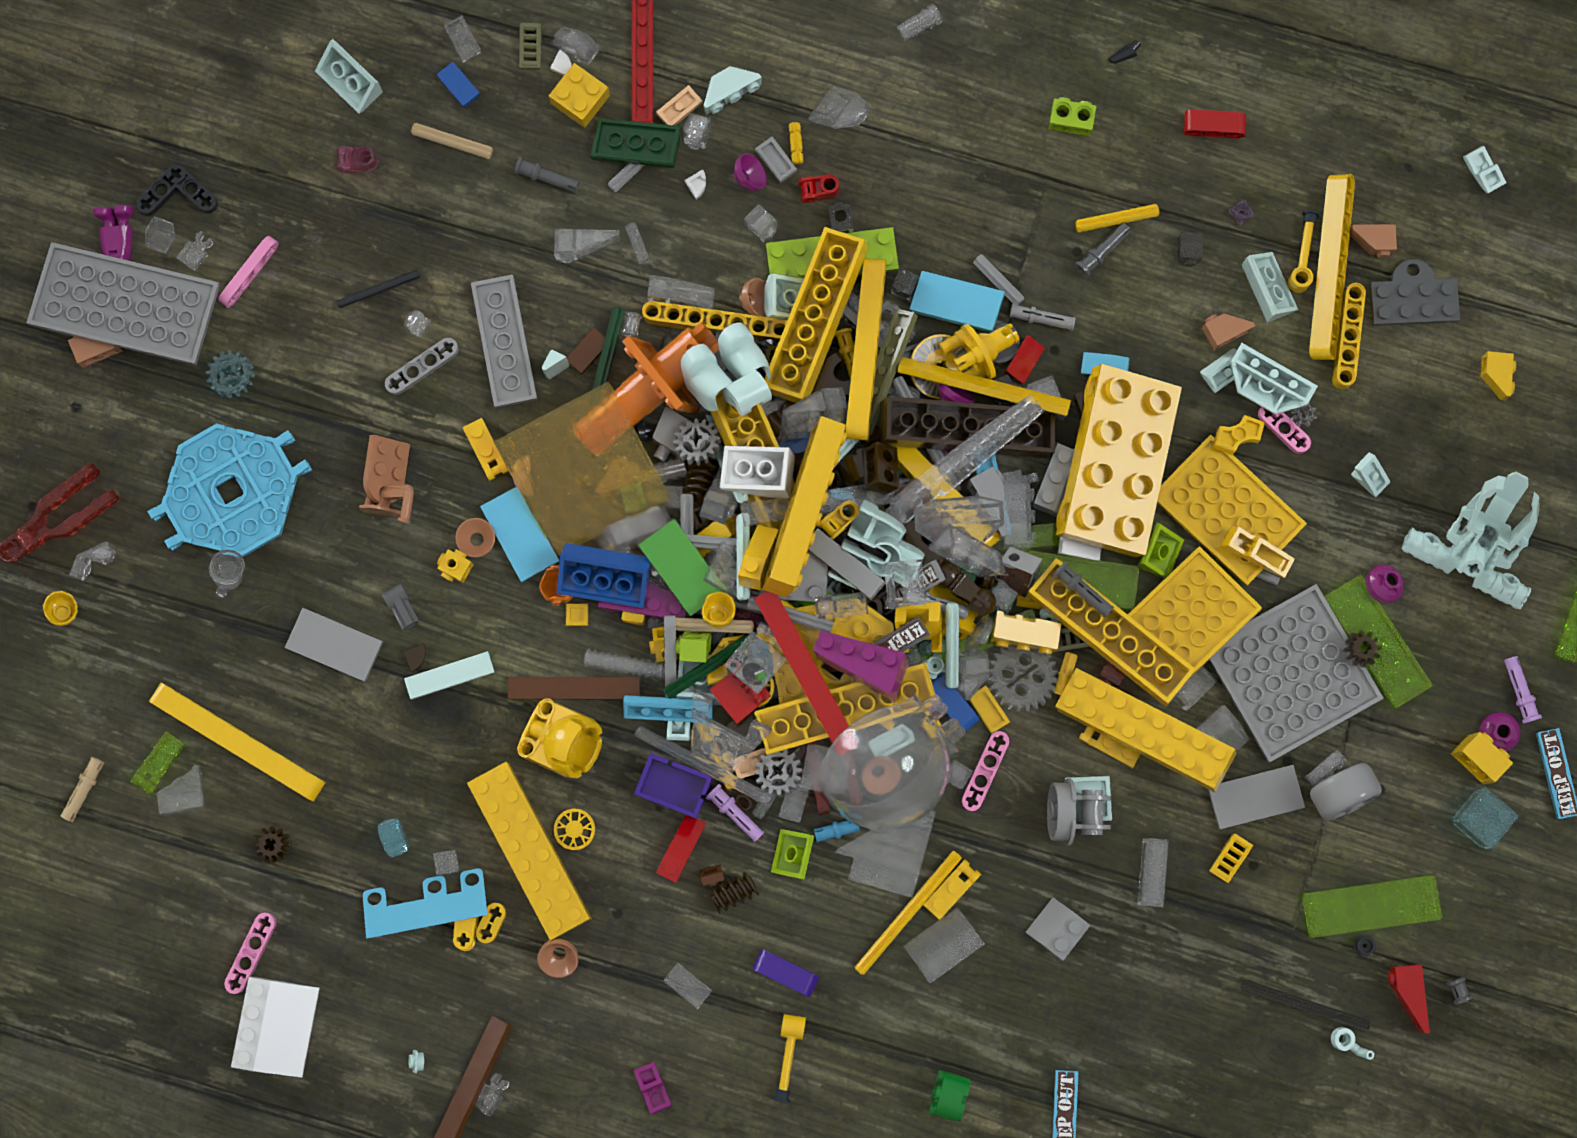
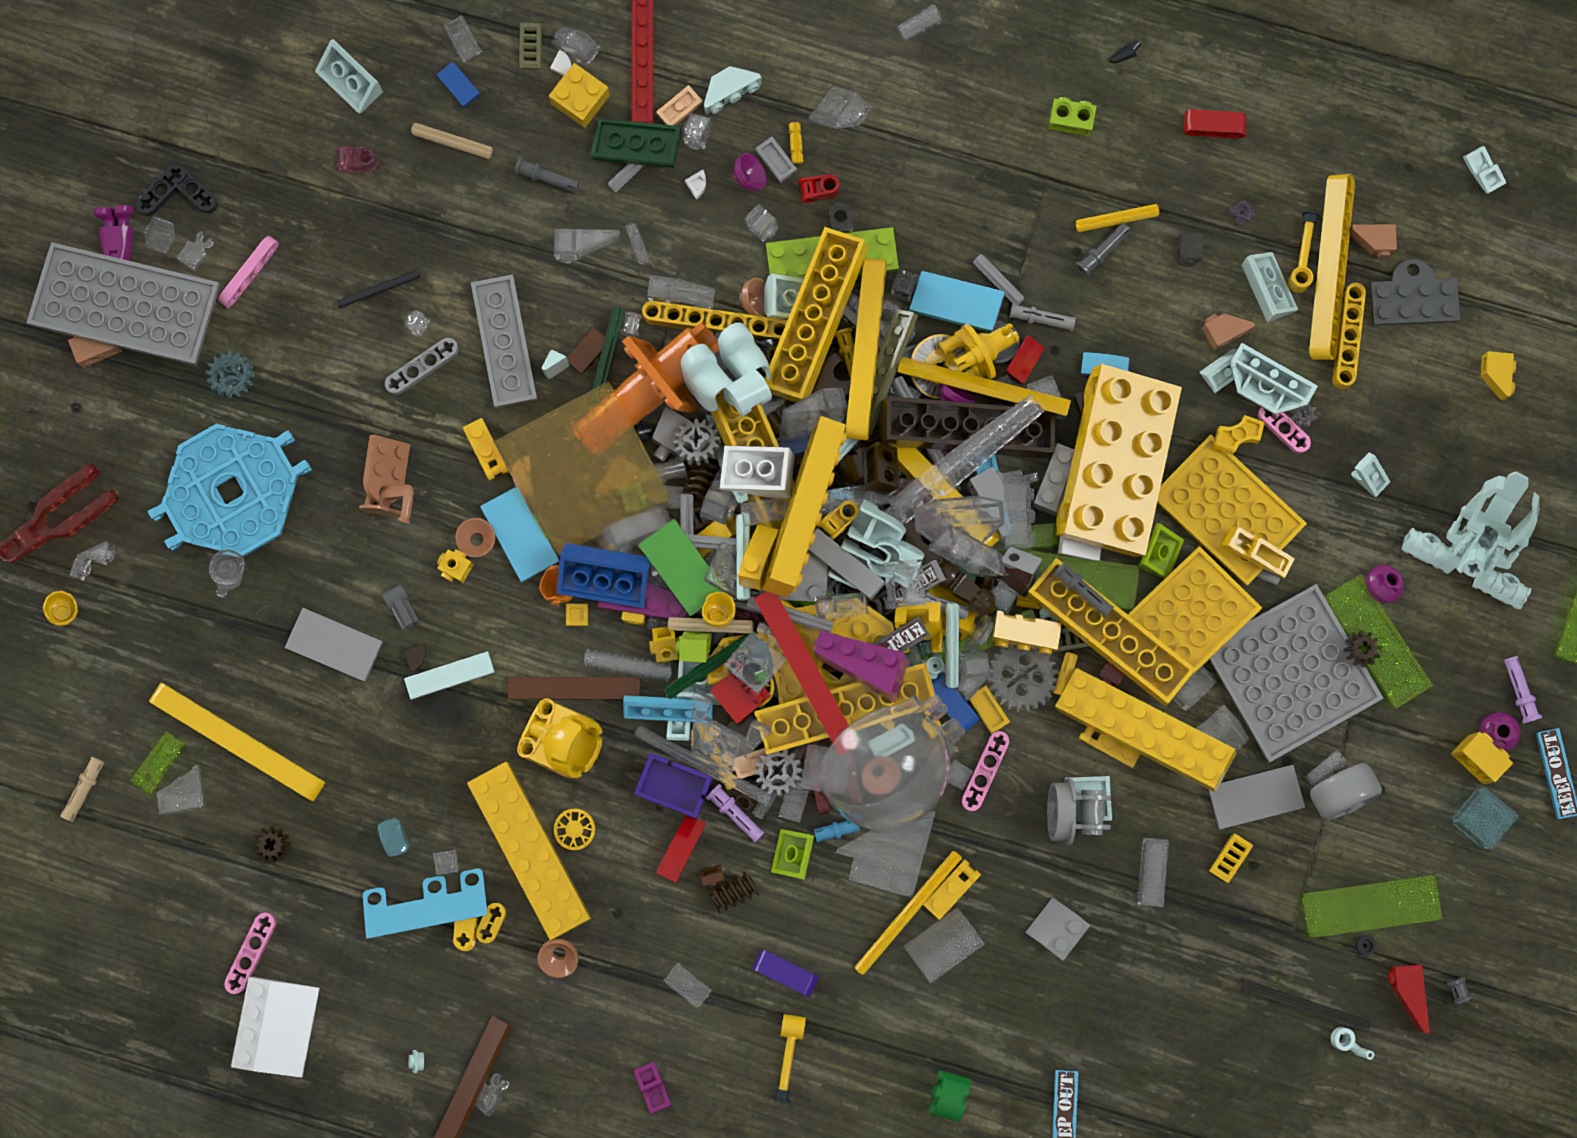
light grey beam [664,615,677,698] -> none

